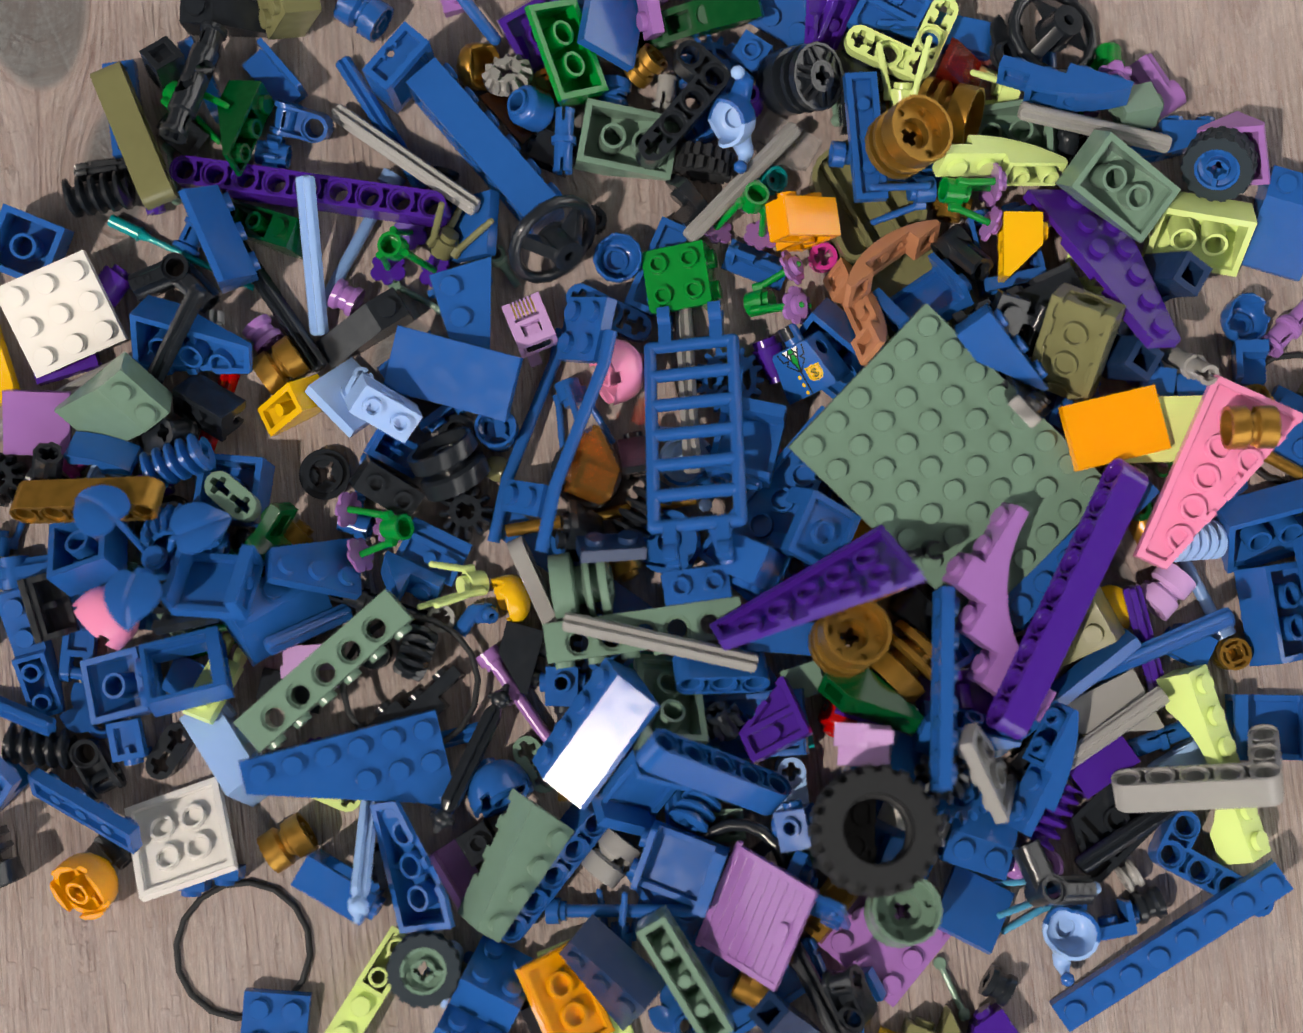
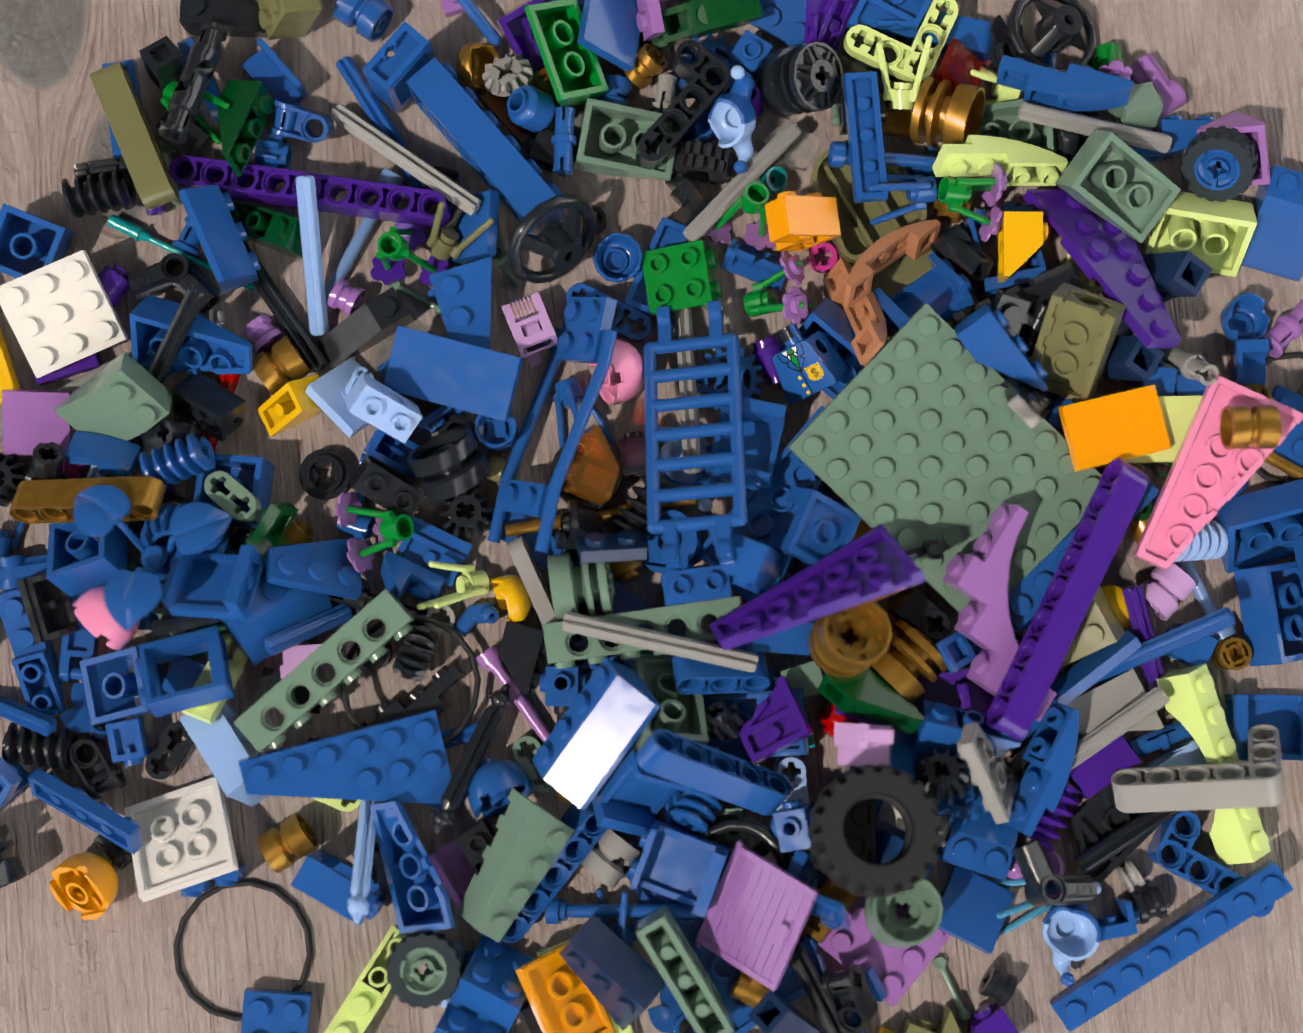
pearl gold wheel [865,94,953,179] -> none
blue plate [929,586,959,793] -> none

